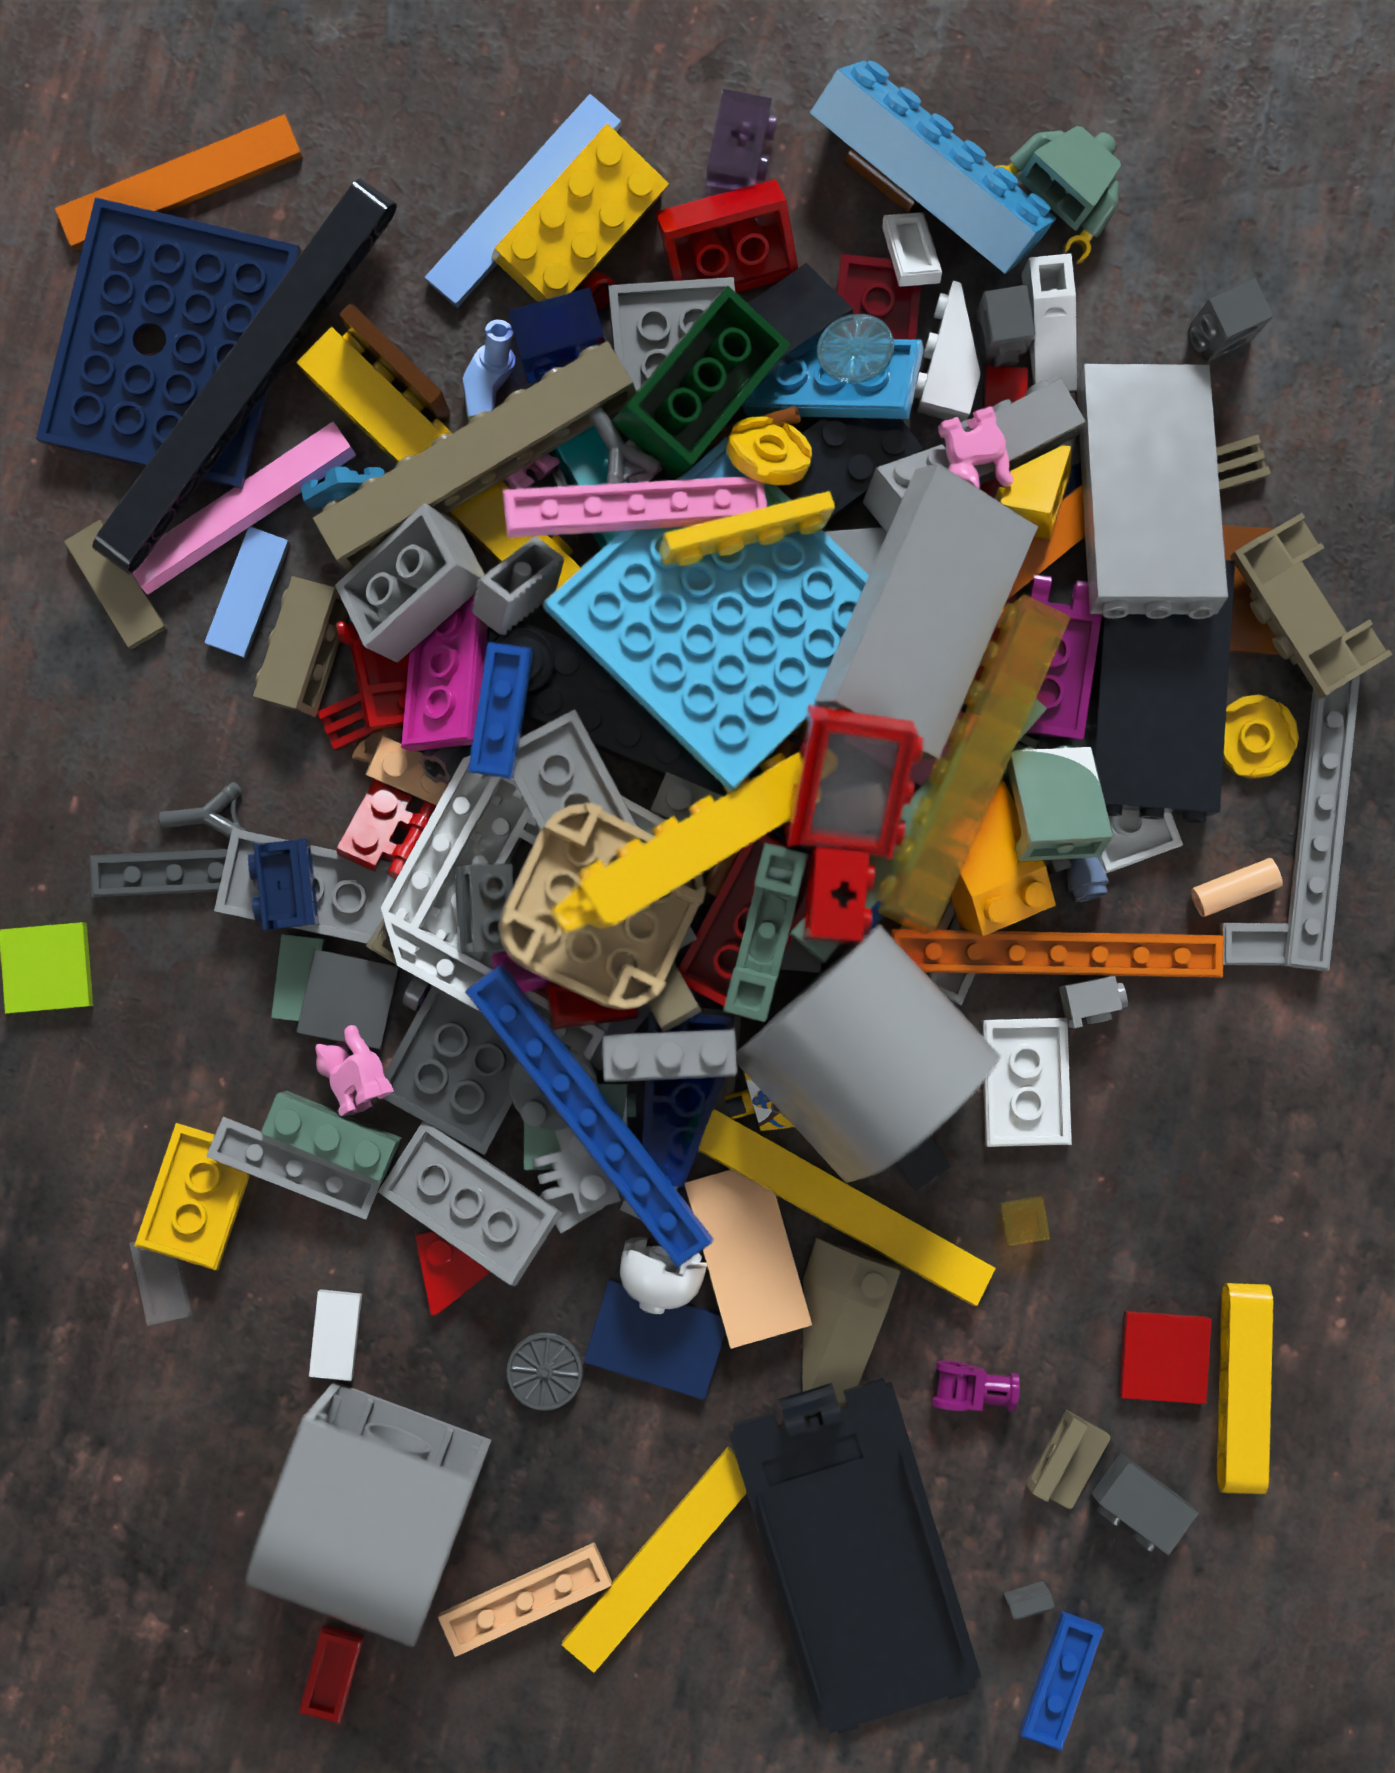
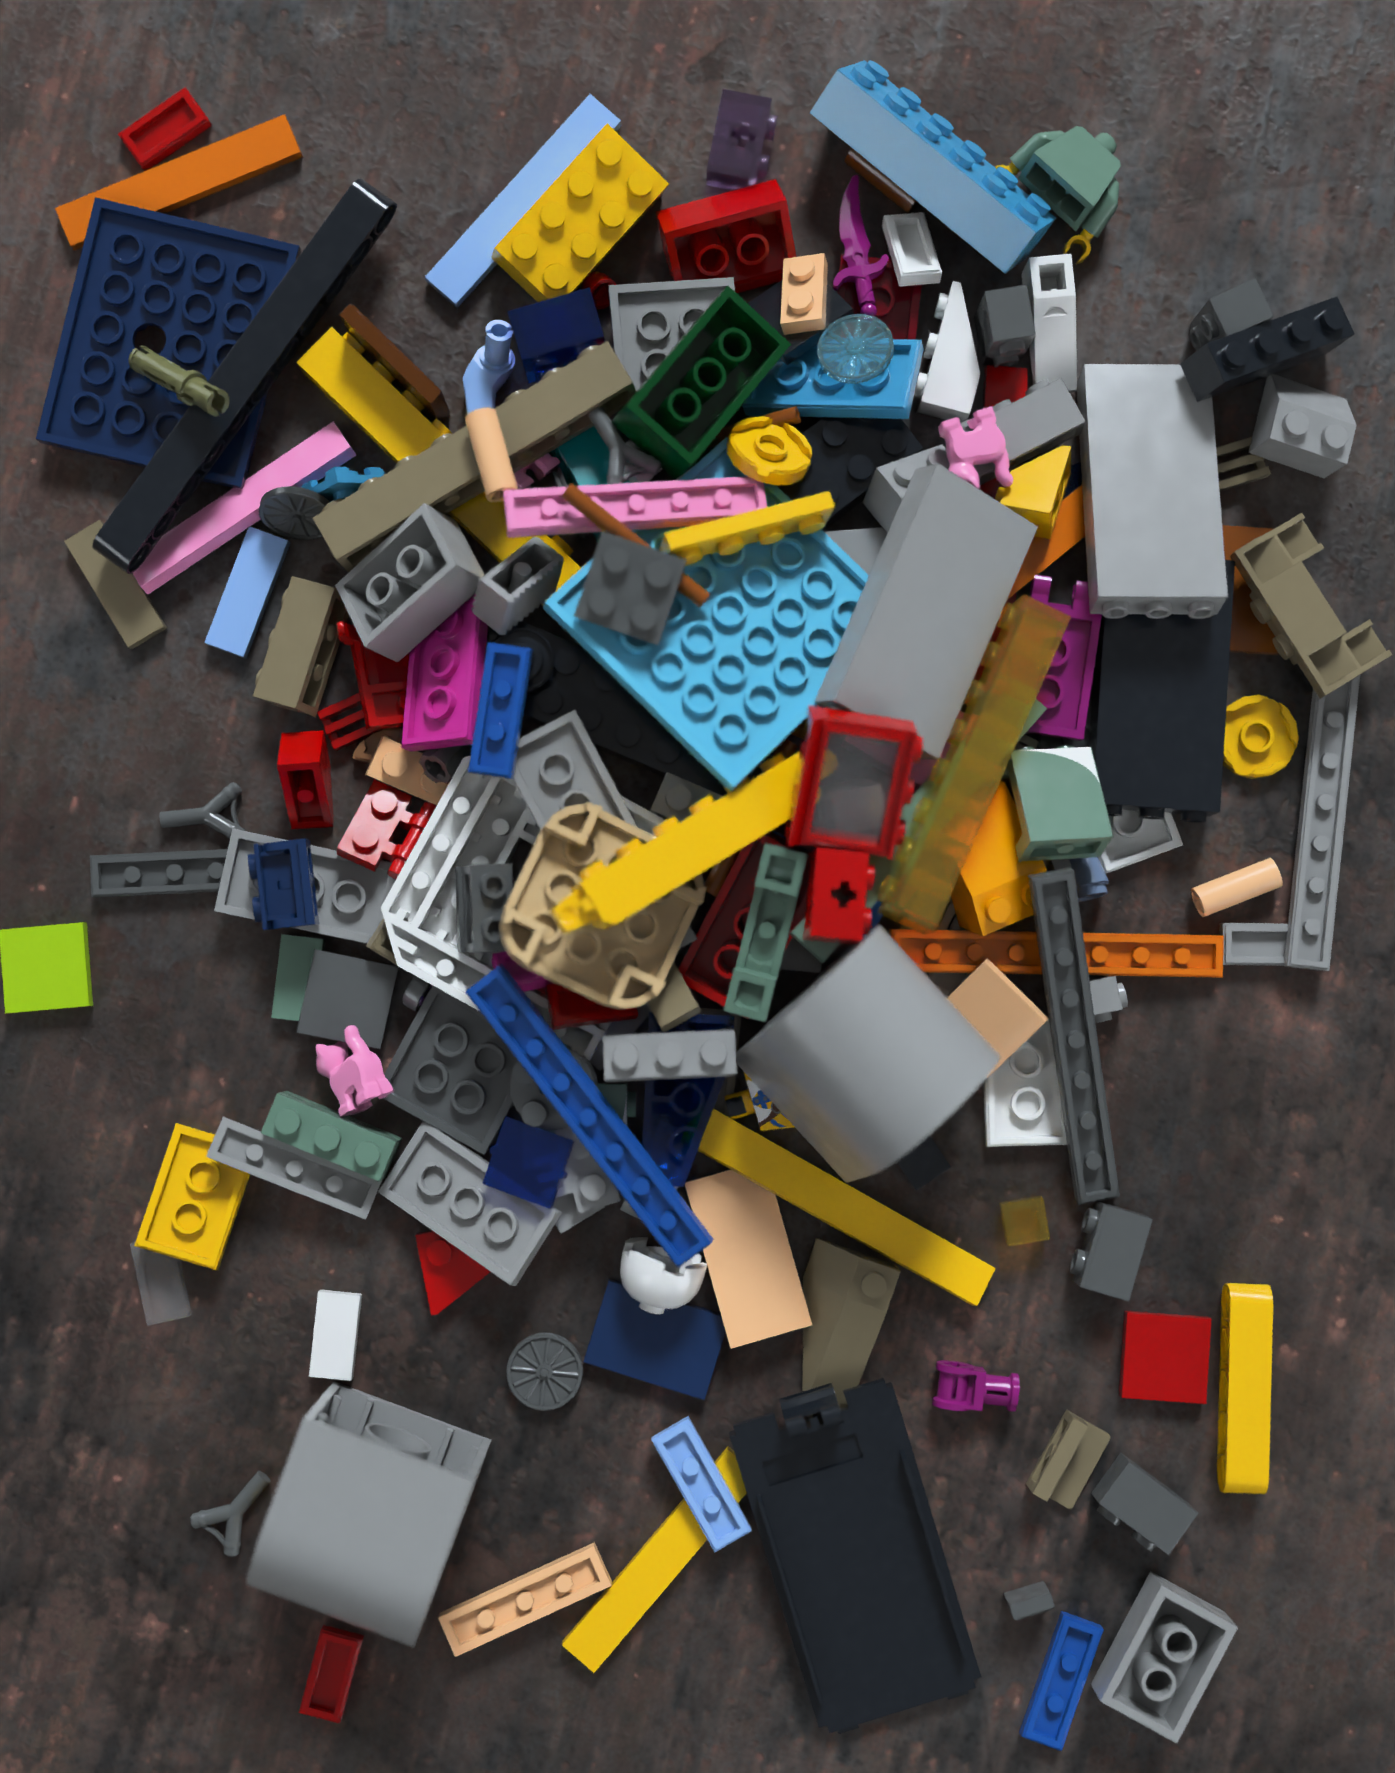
none -> red tile [118,87,212,171]
none -> olive pin [129,345,229,416]
none -> dark grey piece [190,1471,271,1557]
none -> dark grey wheel [259,486,330,540]
none -> red slope [277,730,334,829]
none -> light nougat piece [465,408,518,502]
none -> clear blue piece [482,1116,575,1209]
none -> dark orange piece [561,483,710,608]
none -> dark grey plate [574,531,687,645]
none -> light blue tile [651,1416,752,1552]
none -> light nougat plate [780,253,828,335]
none -> magenta piece [832,174,889,320]
none -> light nougat tile [947,958,1048,1078]
none -> dark grey tile [1028,867,1120,1205]
none -> dark grey hinge [1070,1201,1153,1301]
none -> light grey brick [1091,1571,1238,1743]
none -> black brick [1180,296,1355,402]
none -> light grey slope [1248,374,1357,478]

